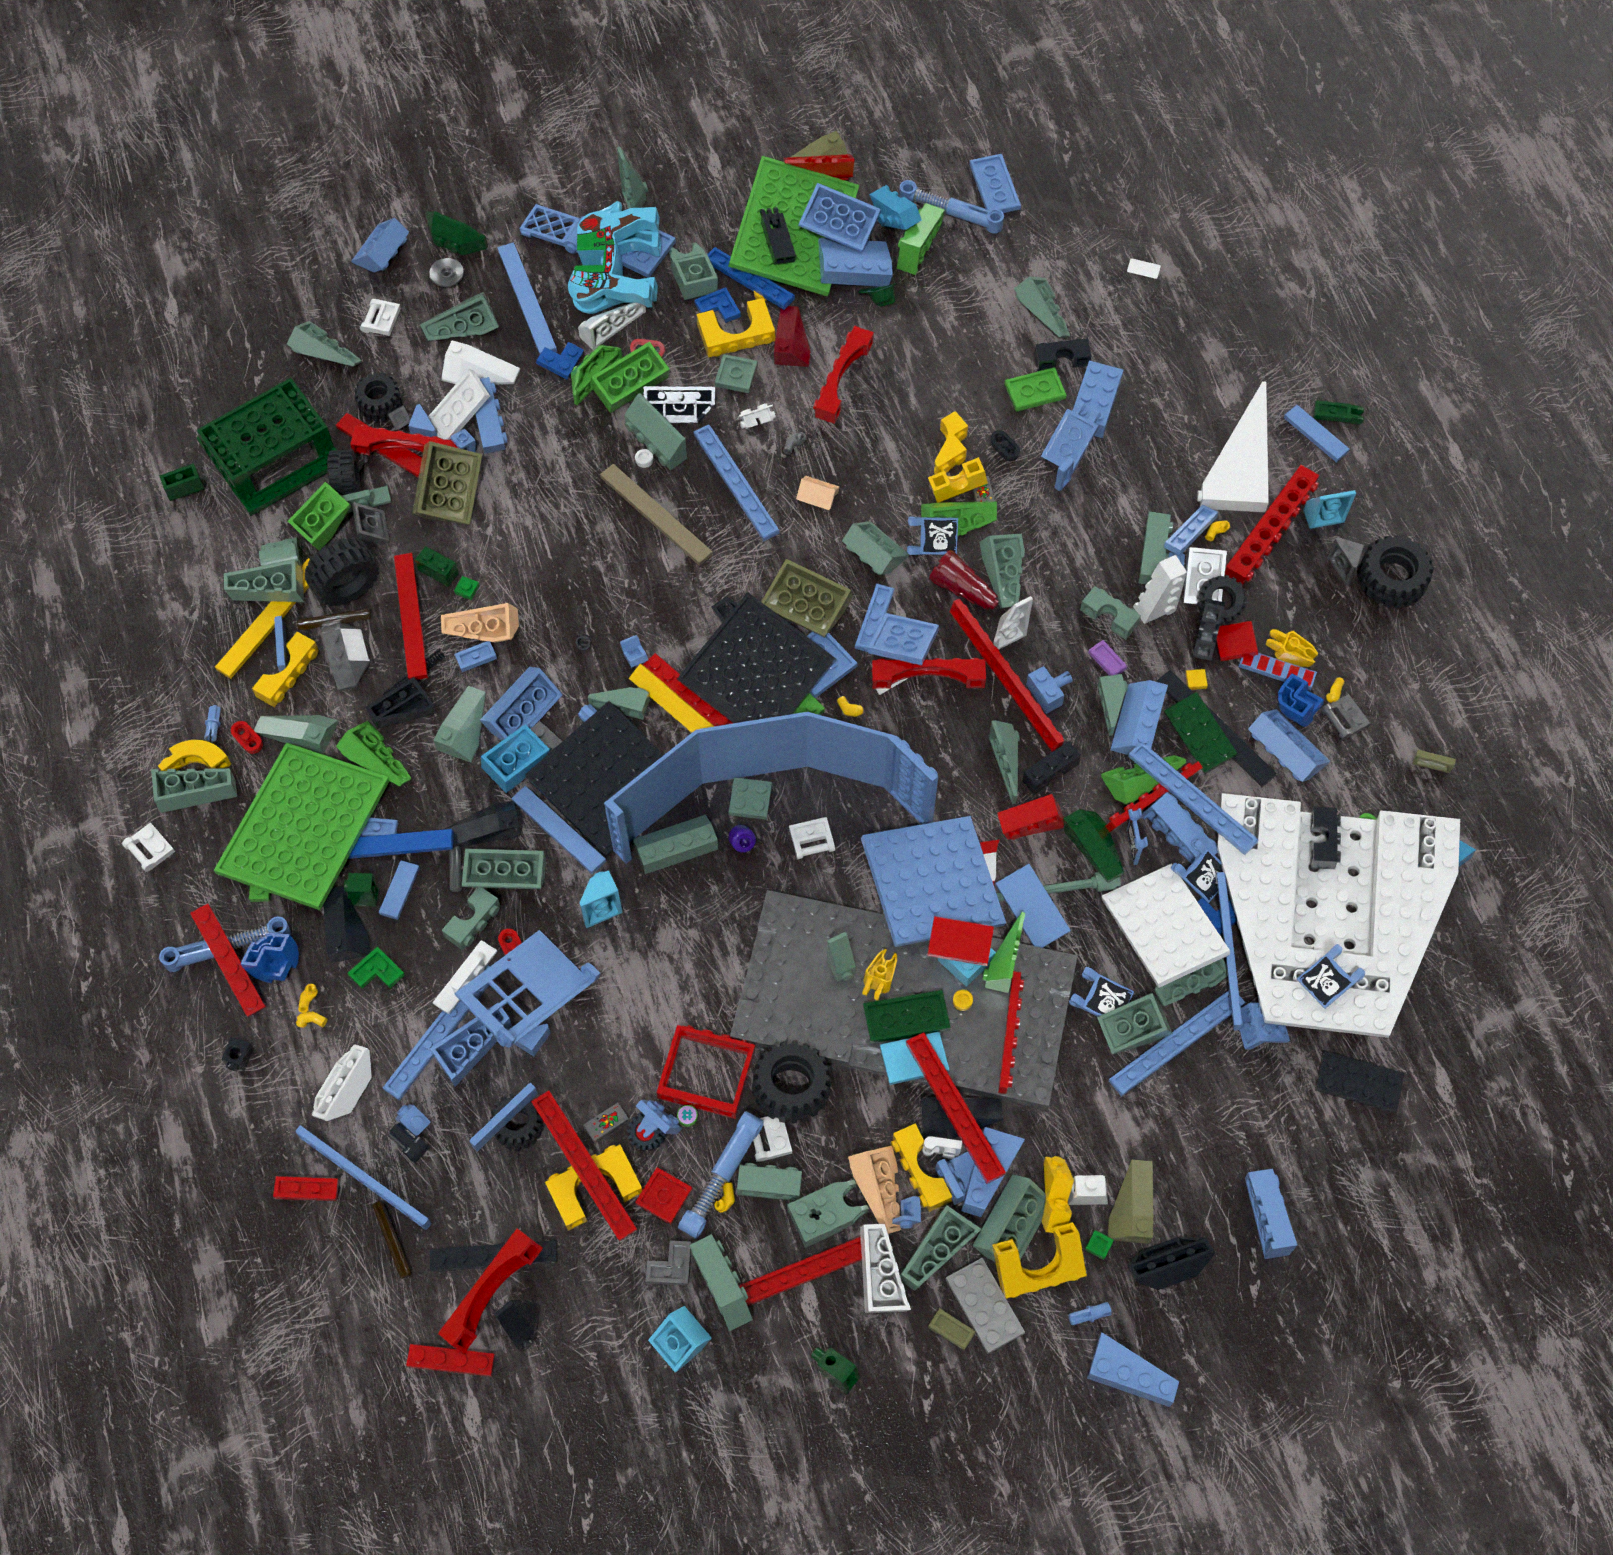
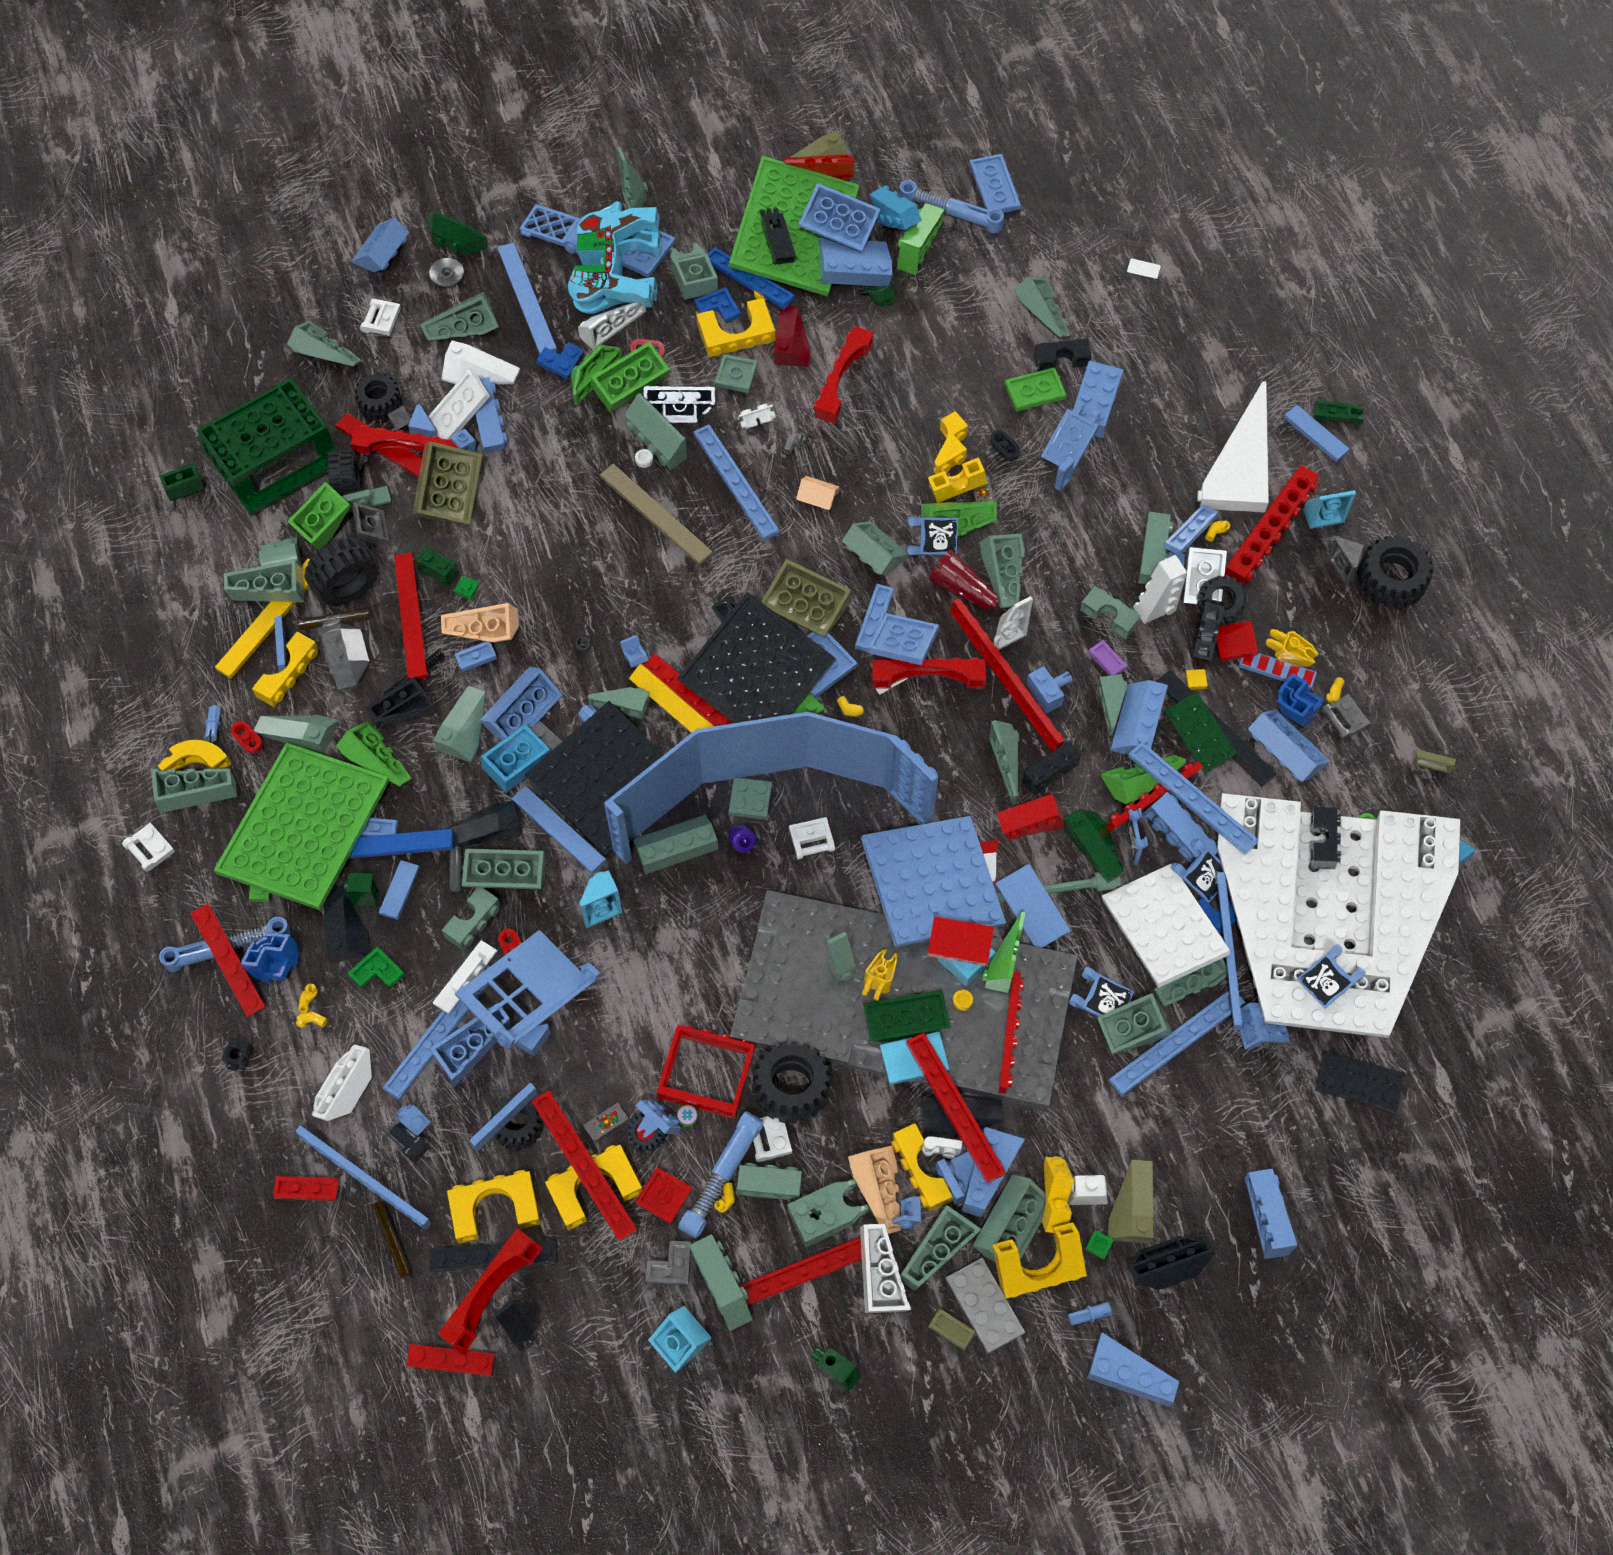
none -> yellow arch [447,1170,541,1244]

